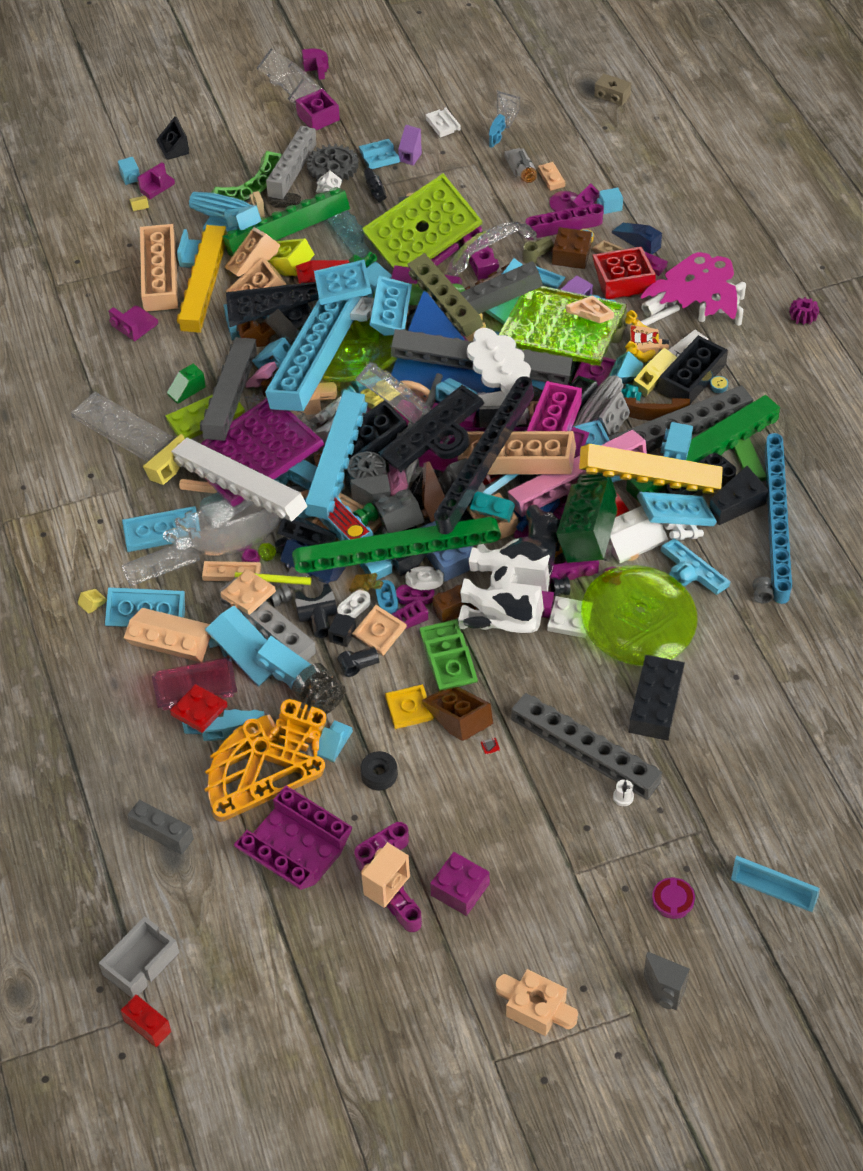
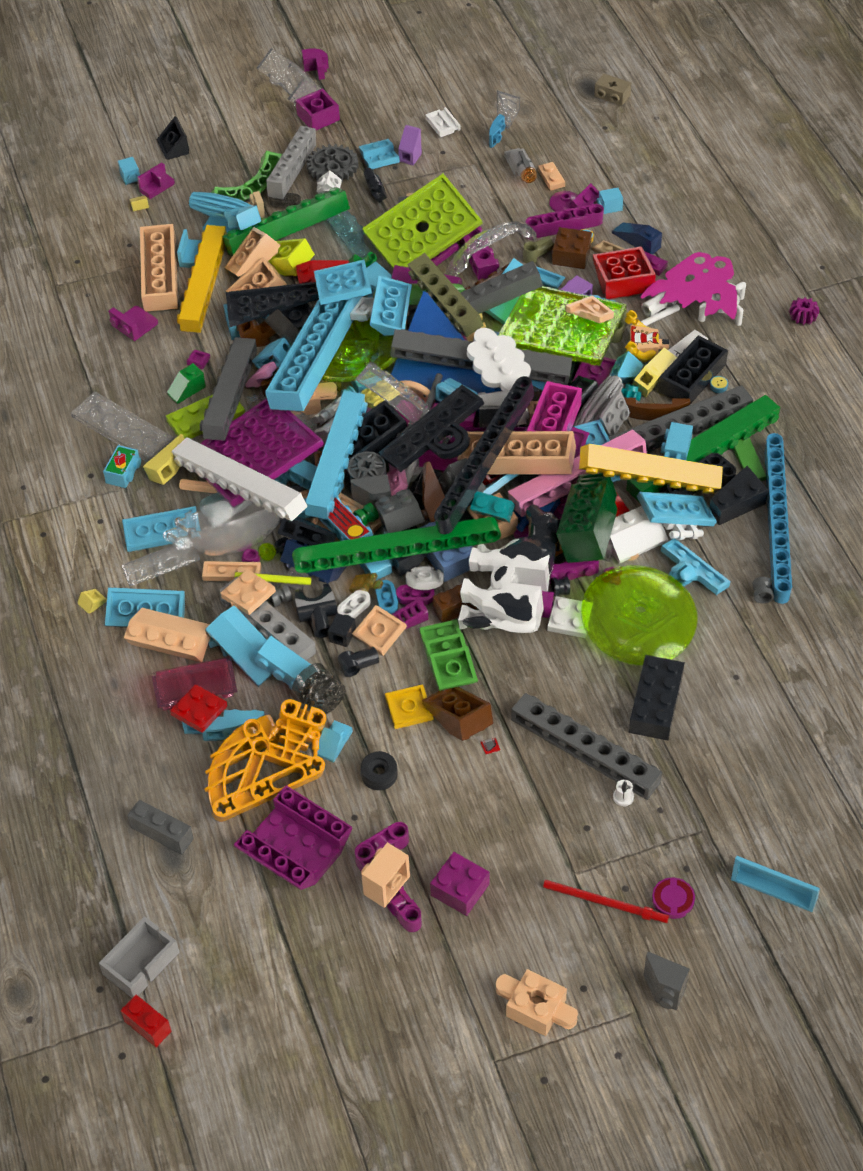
none -> brick [103,445,141,488]
none -> magenta tile [187,349,210,370]
none -> red bar [543,879,670,923]

